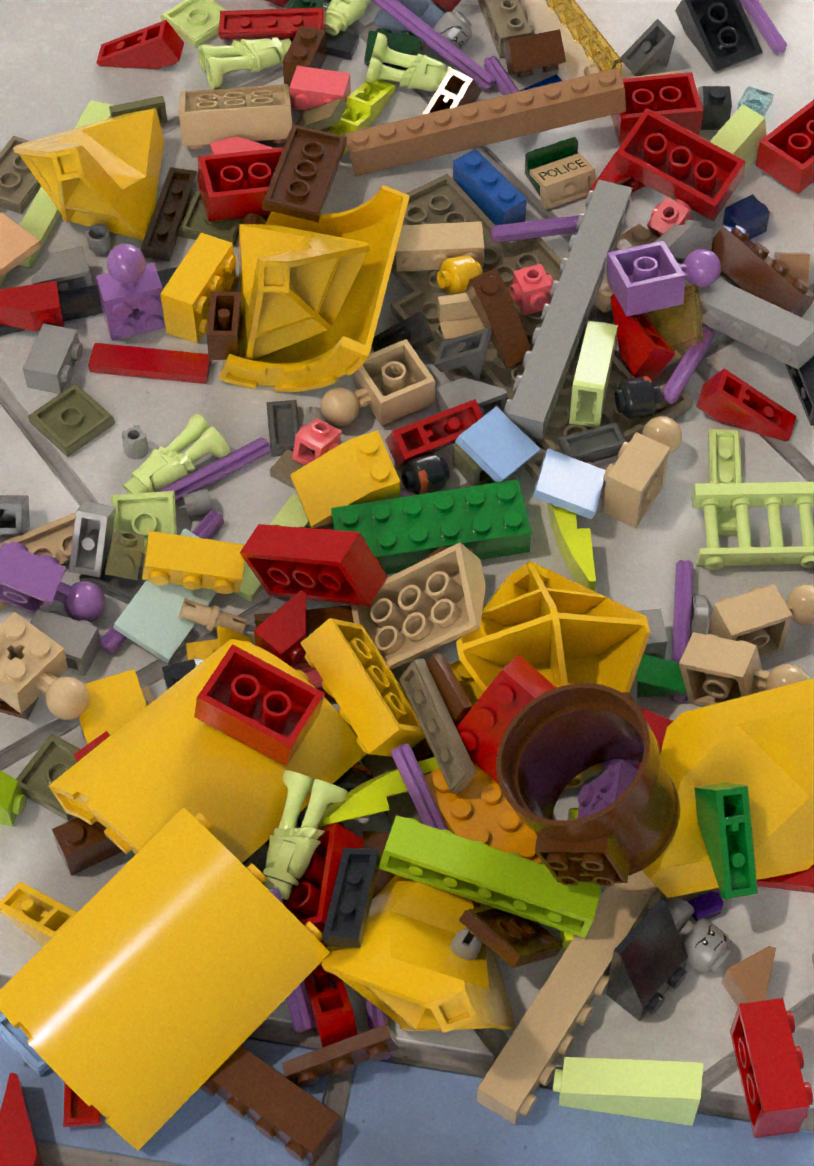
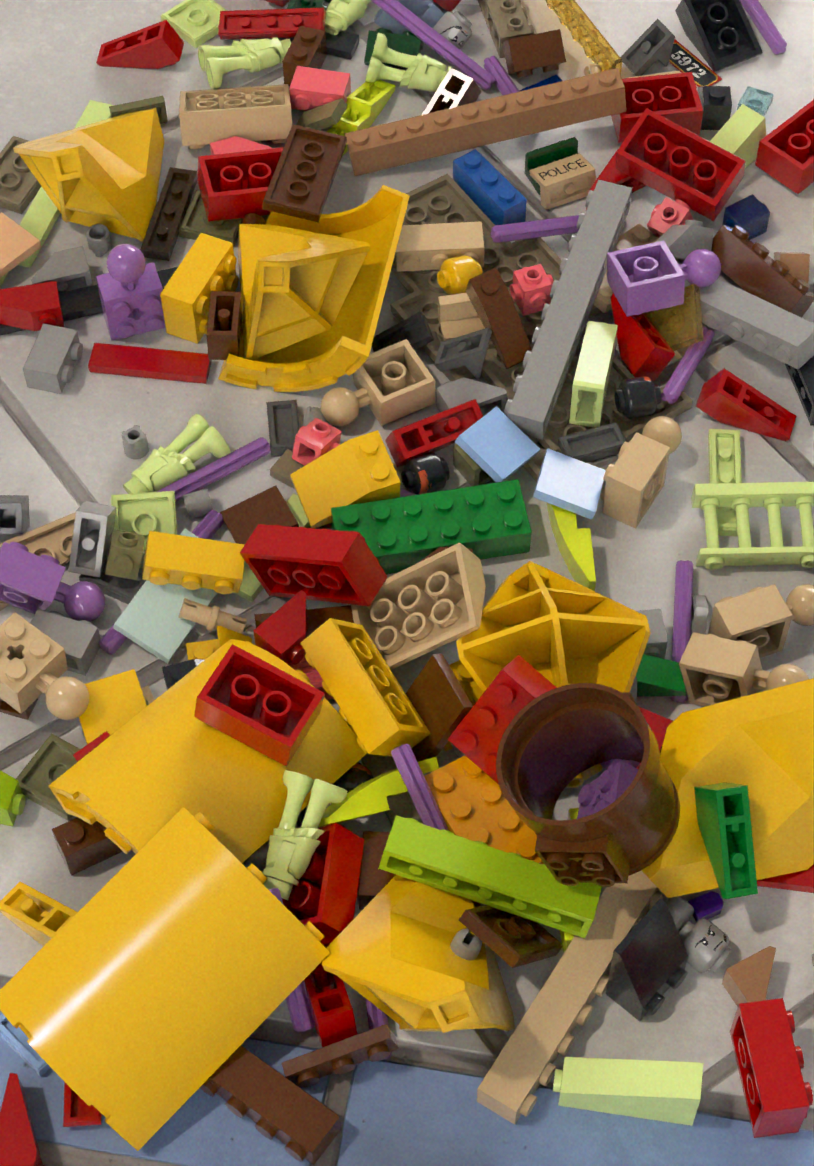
olive tile [28,383,115,457] -> none
black plate [322,848,381,947] -> none
dark tan tile [399,658,477,794] -> none
none -> reddish brown tile [220,485,299,545]
none -> sticker [669,40,722,87]

